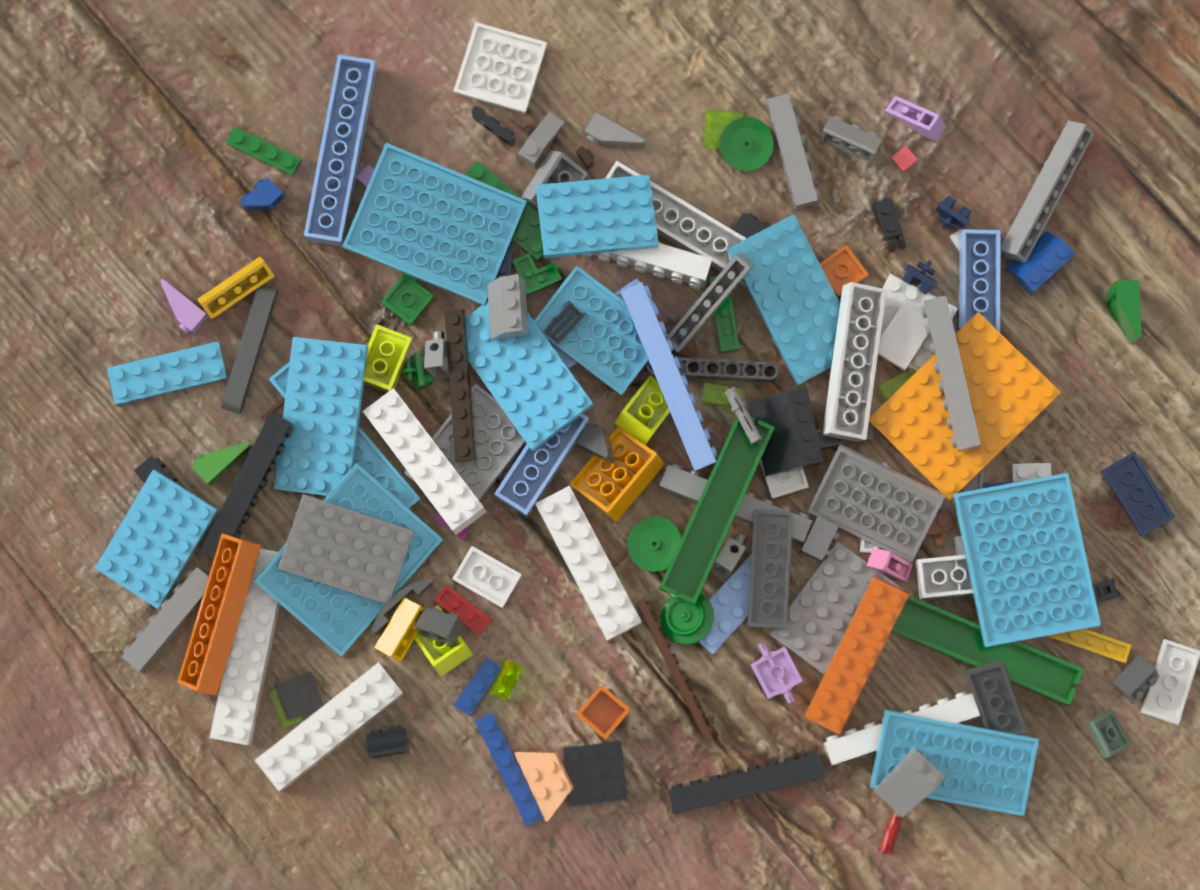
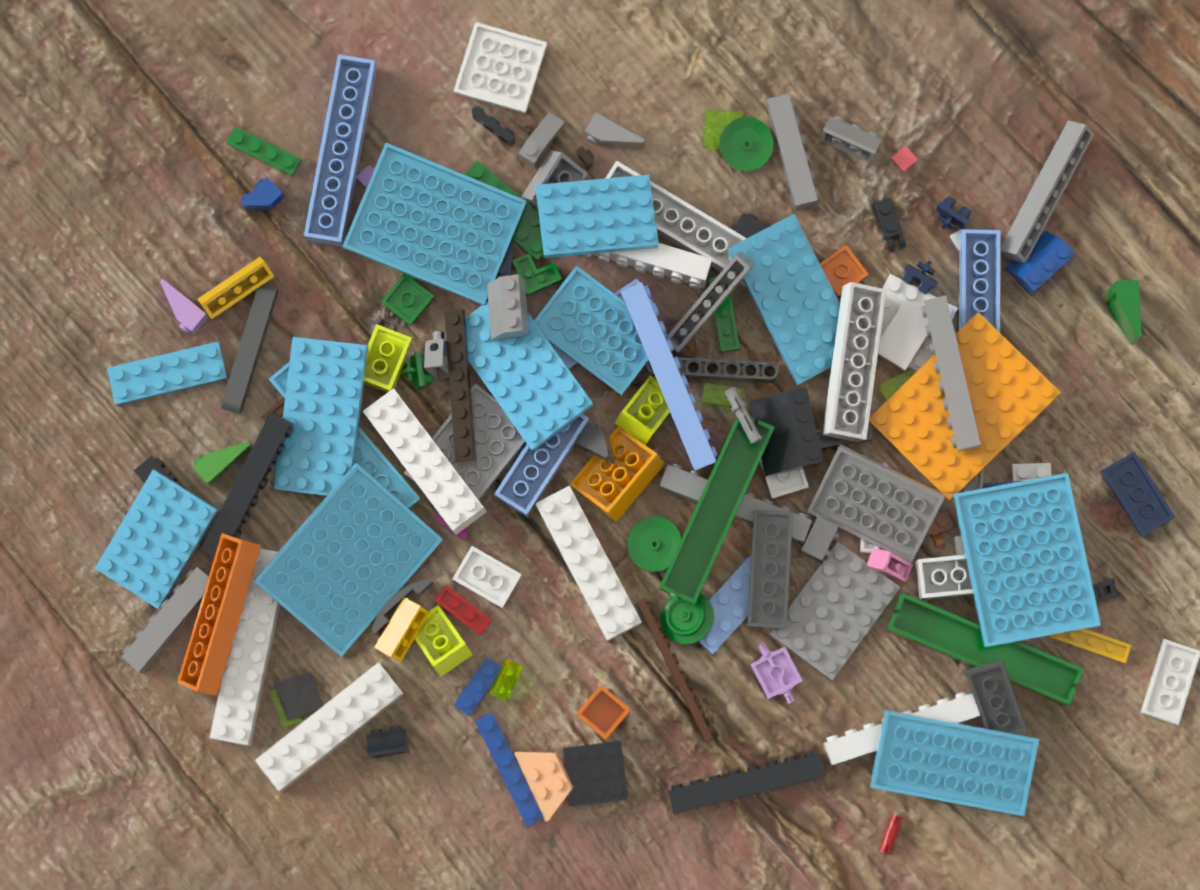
light grey plate [278,494,414,604] -> none
dark grey brick [415,607,464,646] -> none
black tile [544,303,584,344] -> none
light grey torso [711,533,747,581] -> none
orange brick [804,575,909,734] -> none
light grey slope [873,748,945,818] -> none
lavender slope [885,96,946,142] -> none
sand green slope [1085,710,1130,759] -> none
dark grey brick [1112,655,1159,704] -> none

